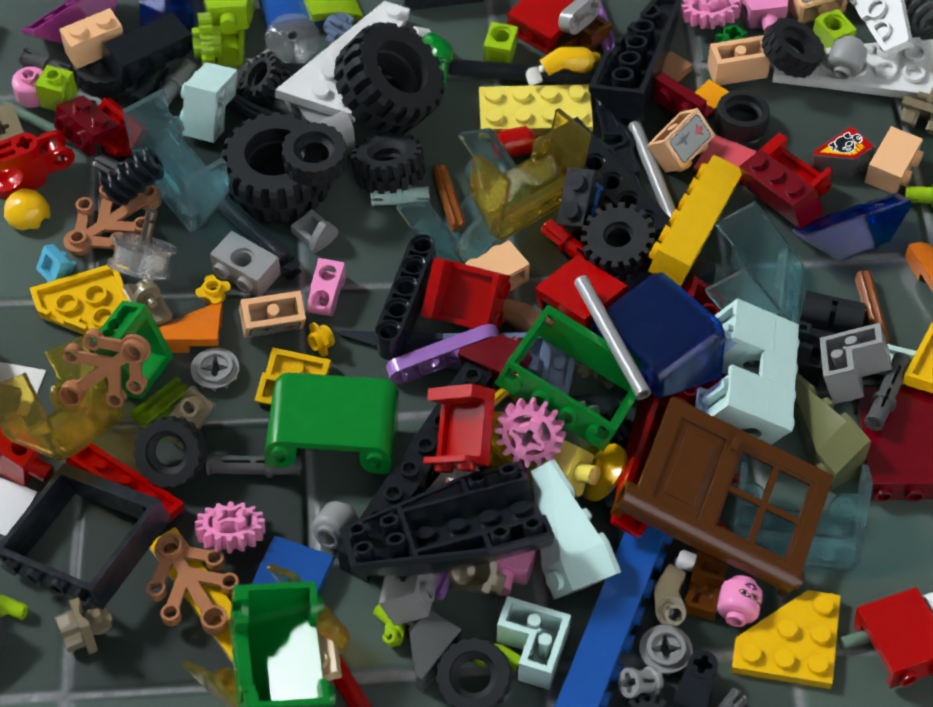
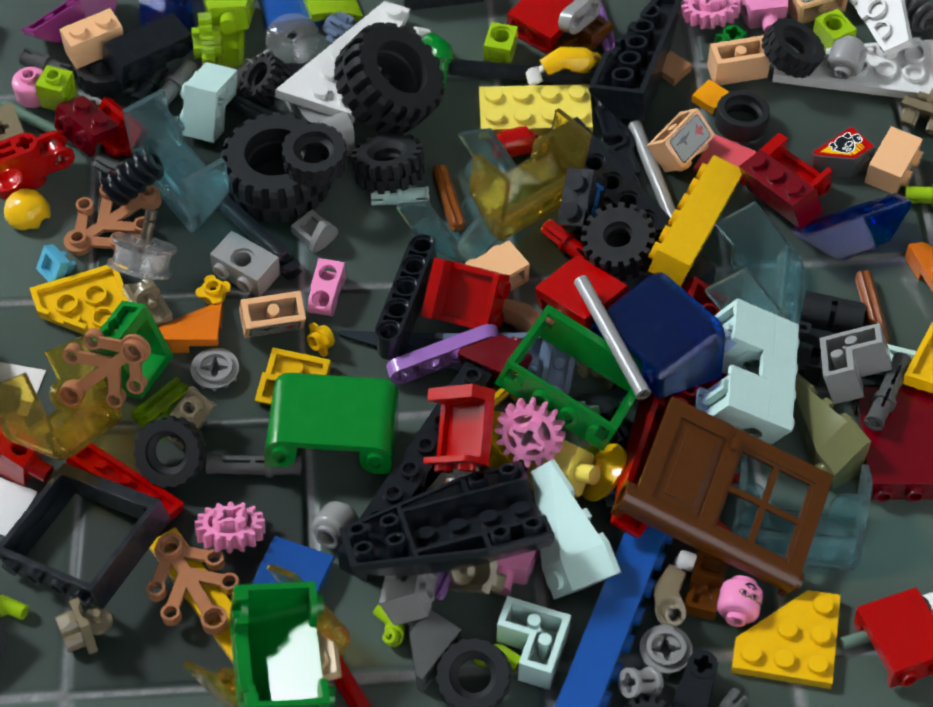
dark red bracket [653,72,713,120] -> none

